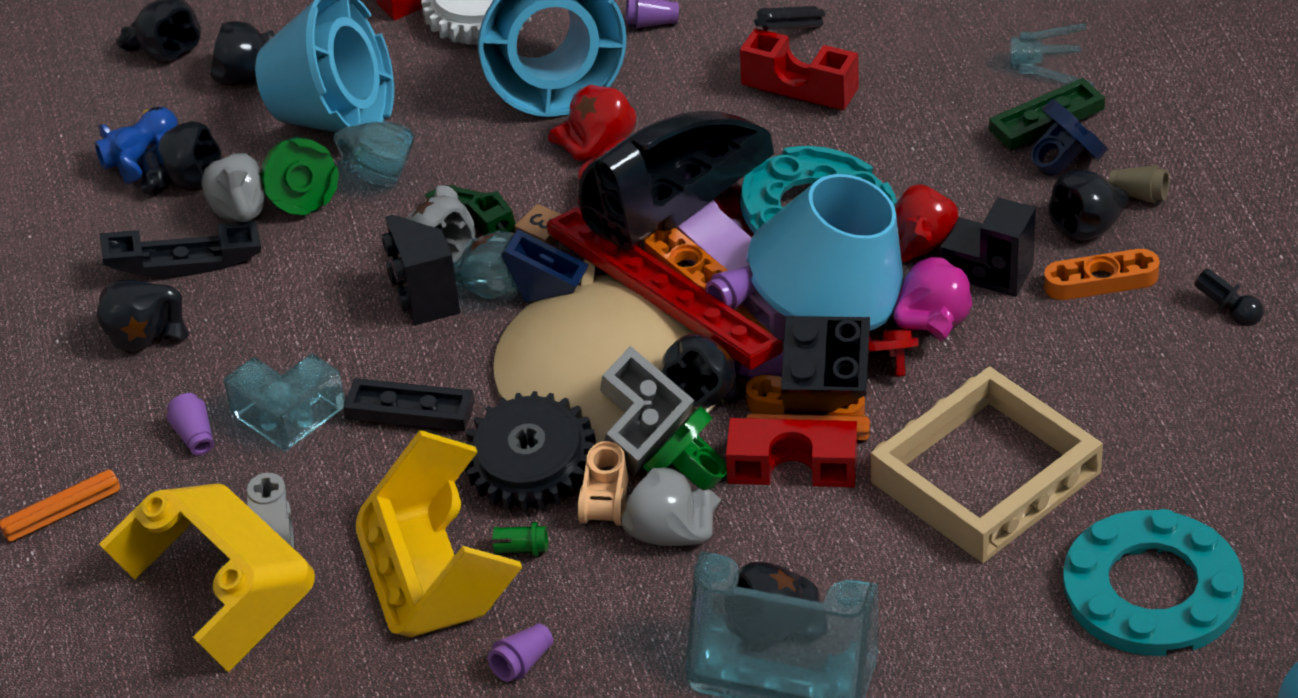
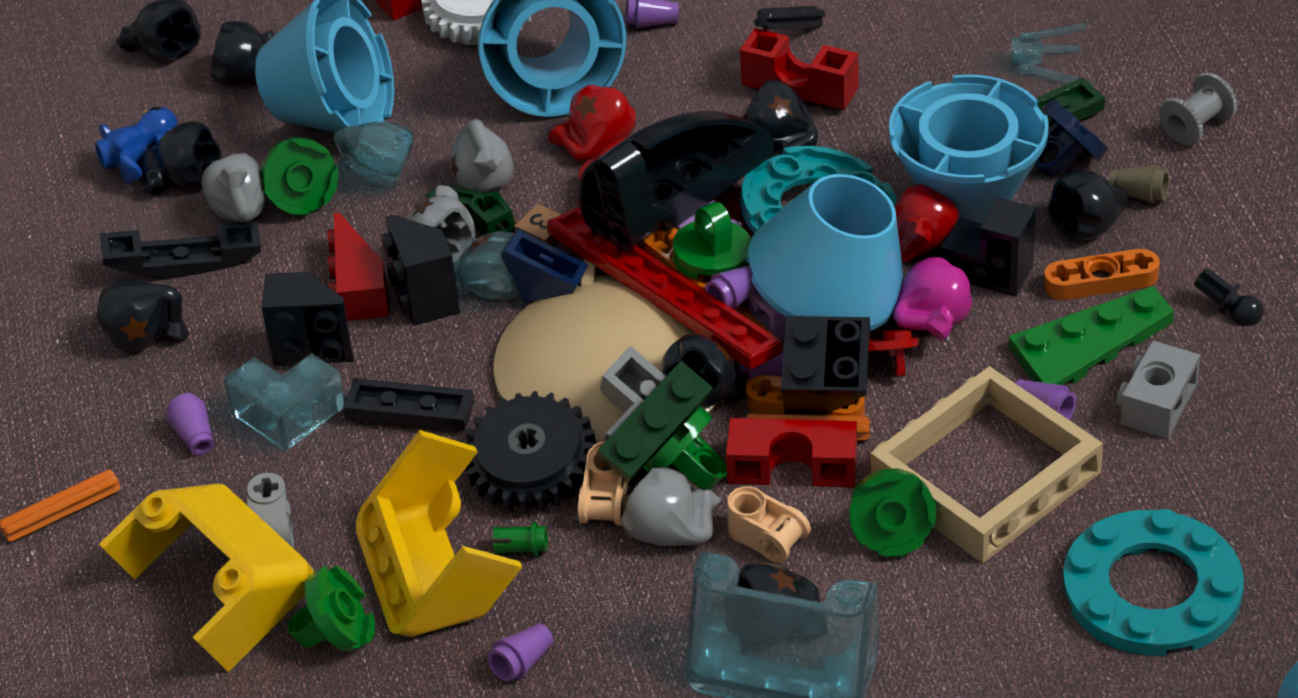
none -> black slope [261,272,354,366]
none -> green tile [287,566,375,652]
none -> red slope [327,212,389,321]
none -> light grey piece [449,119,514,193]
none -> dark green plate [596,361,713,483]
none -> green tile [673,202,751,280]
none -> light nougat piece [728,486,811,563]
none -> black piece [743,80,818,158]
none -> green tile [848,468,936,557]
none -> medium azure cone [889,75,1049,223]
none -> green wing [1008,286,1174,385]
none -> medium lavender cone [1015,379,1076,420]
none -> light grey brick [1116,341,1201,439]
none -> light grey hose [1159,72,1237,146]

